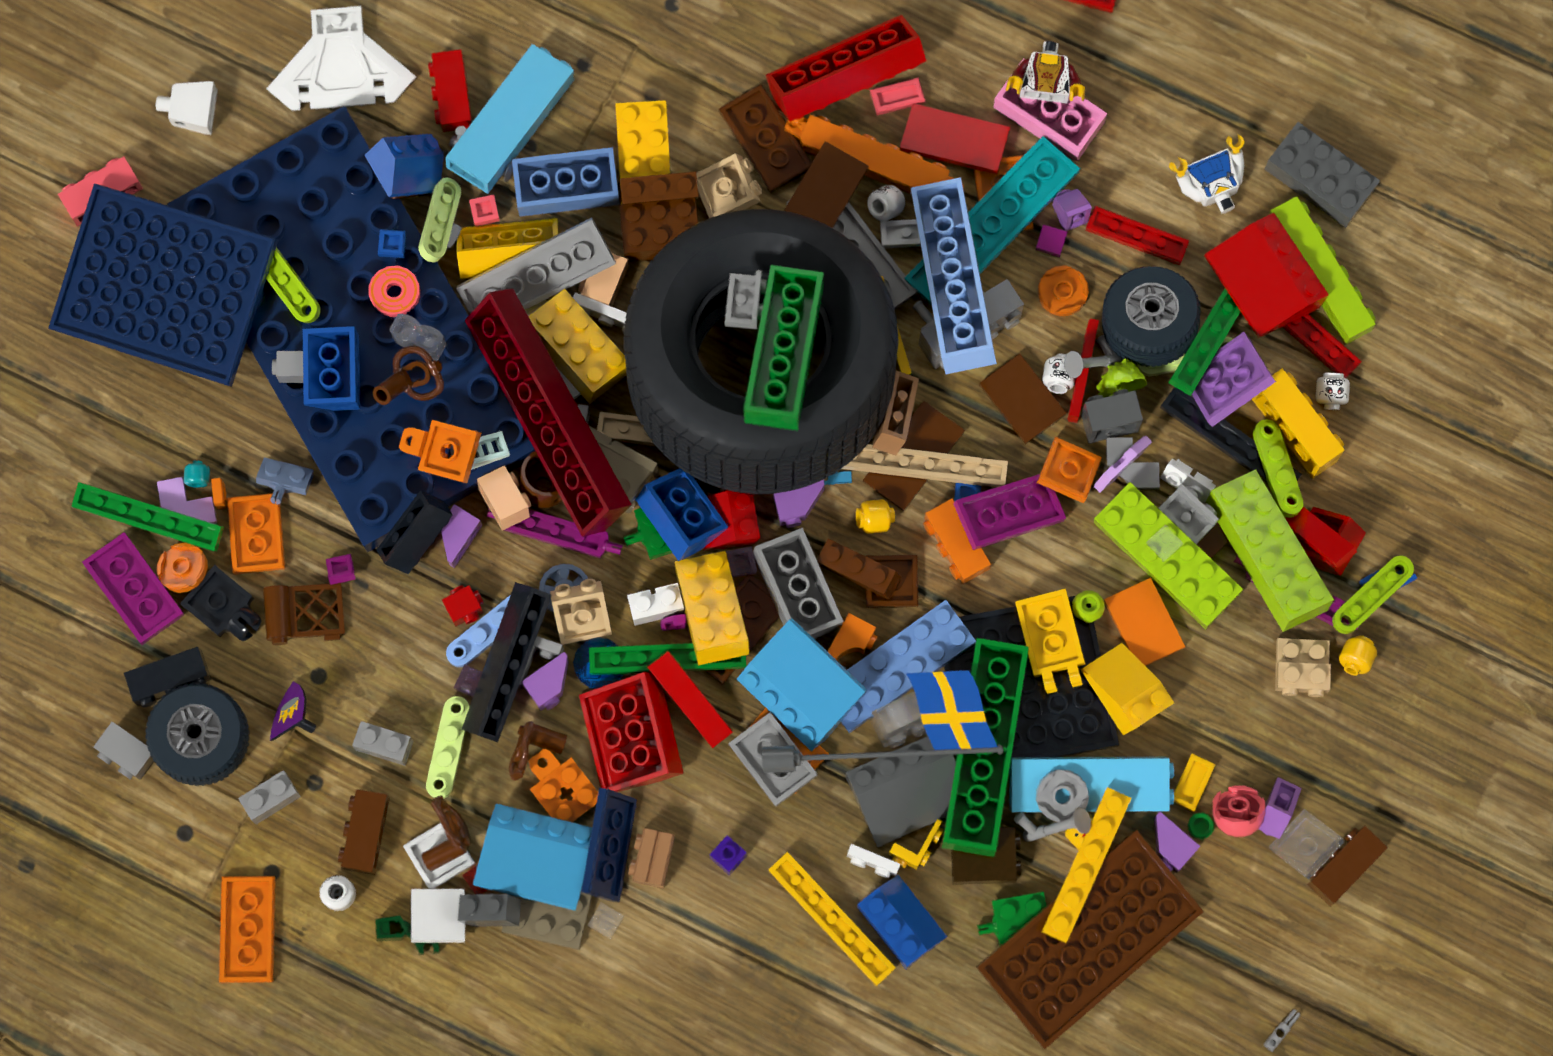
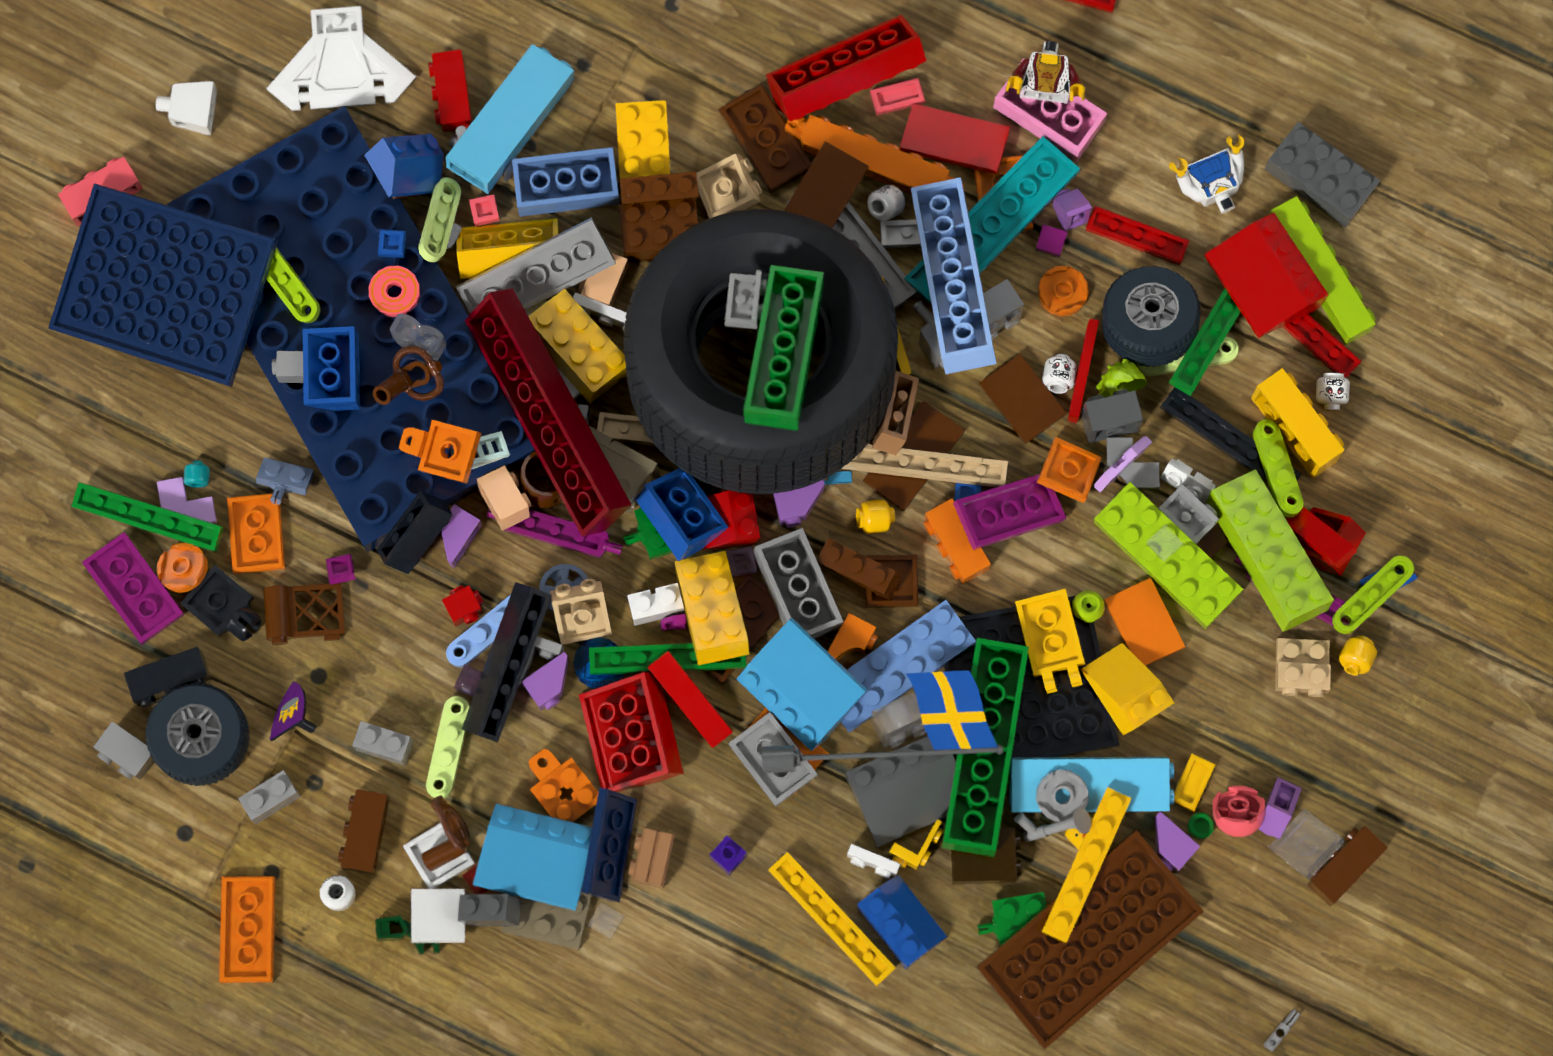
orange tile [211,478,228,509] -> none
reddish brown piece [509,721,567,781] -> none
light grey piece [1064,335,1123,378] -> none
medium lavender plate [1192,332,1276,427] -> none

